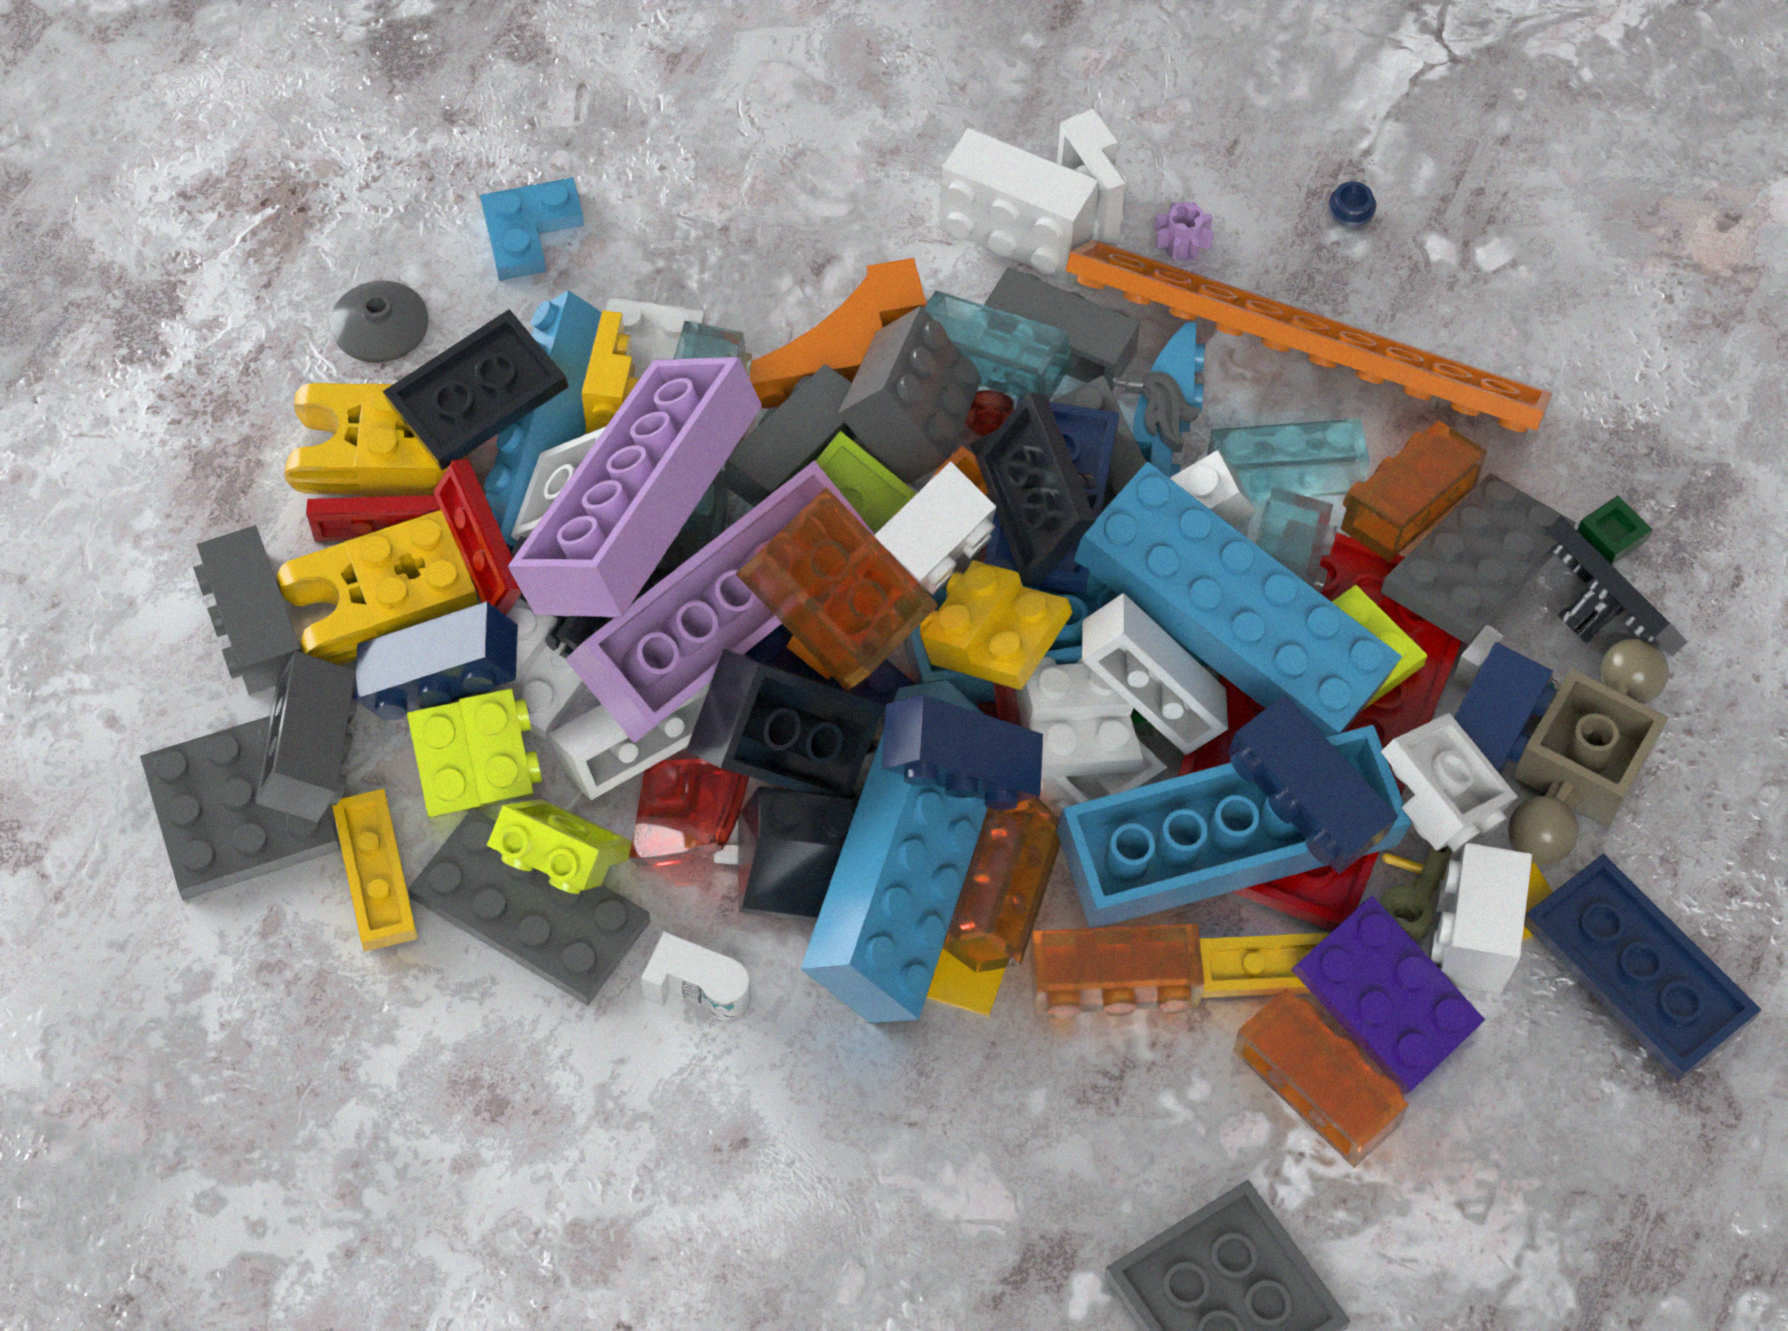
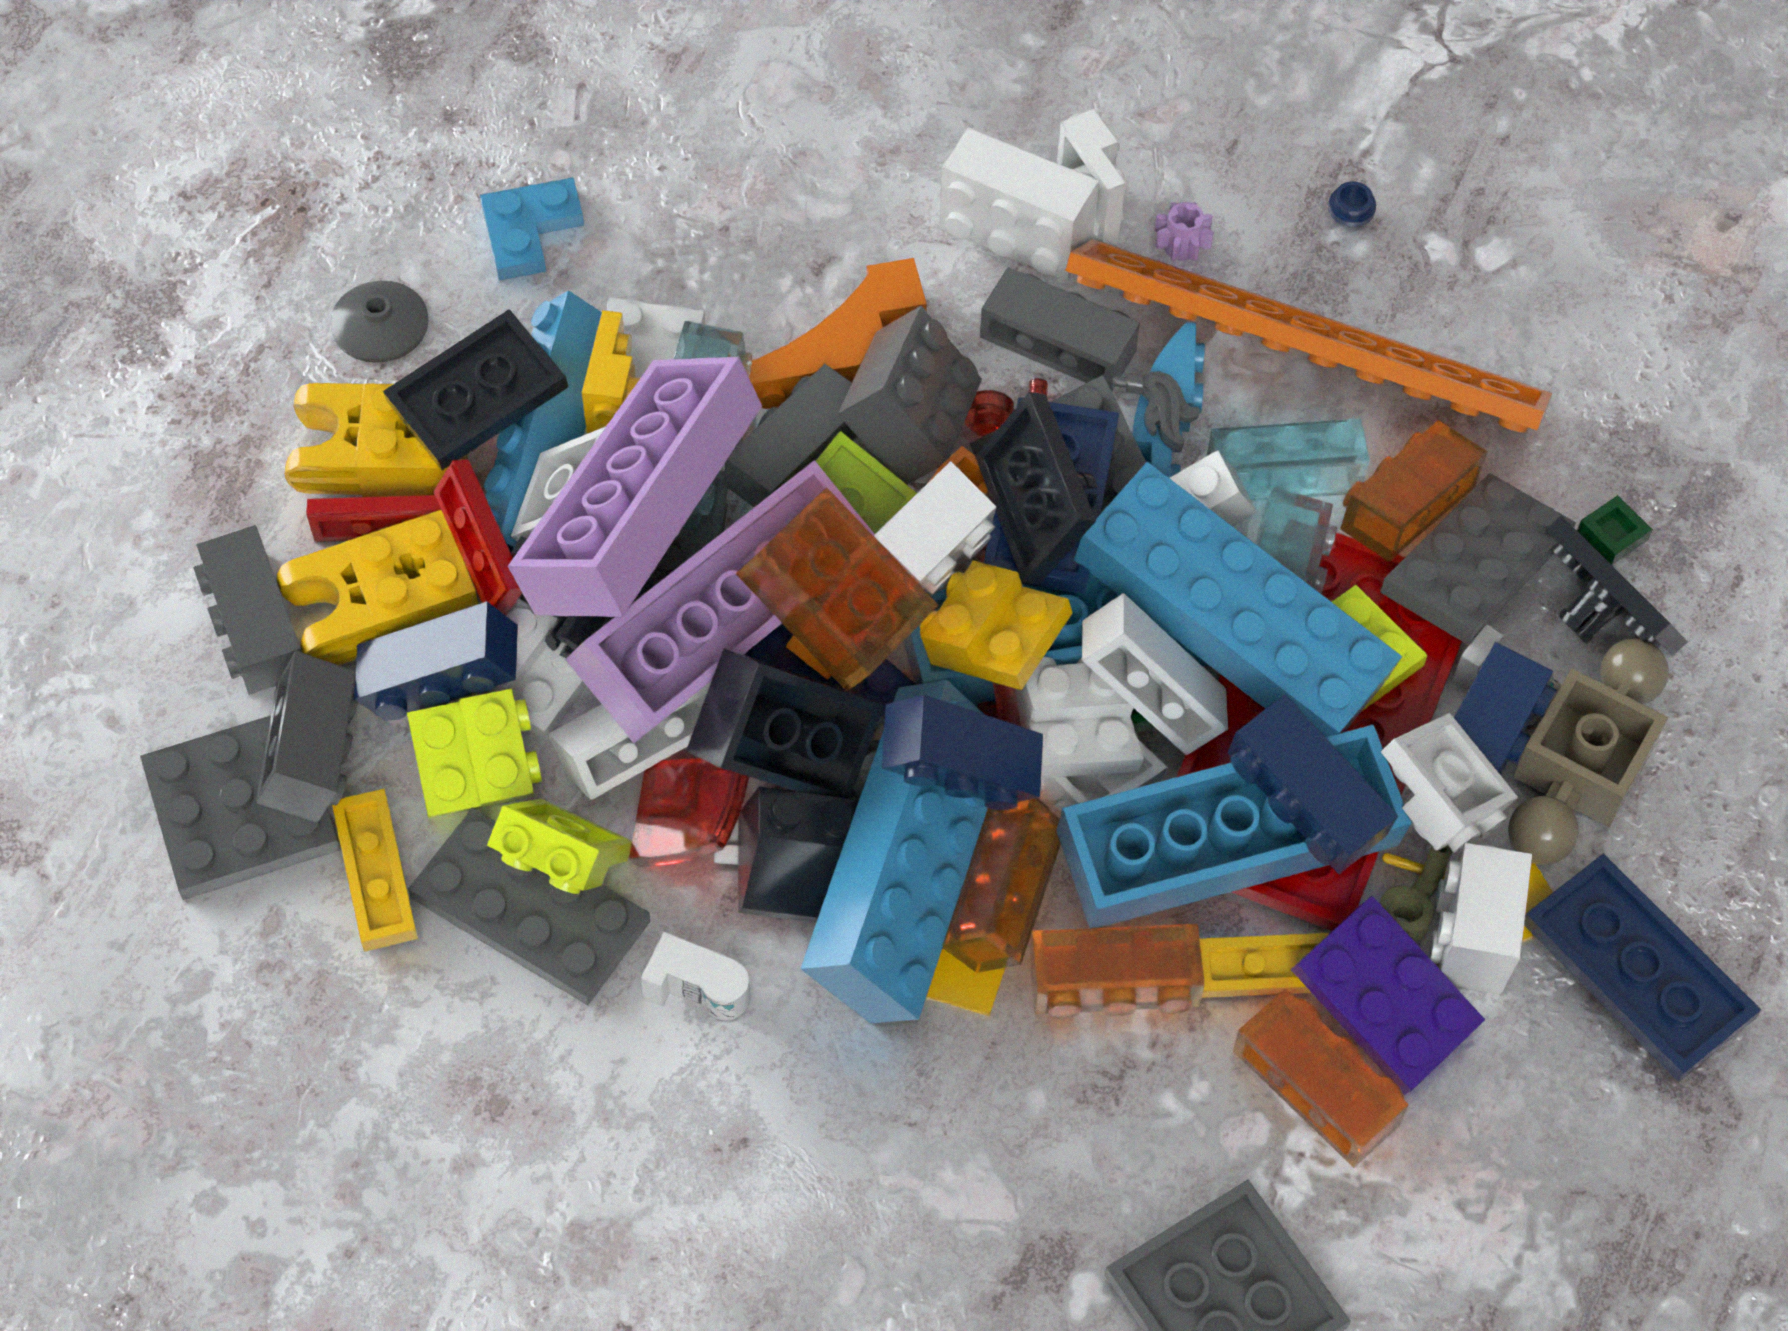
clear light blue brick [924,290,1072,401] -> none

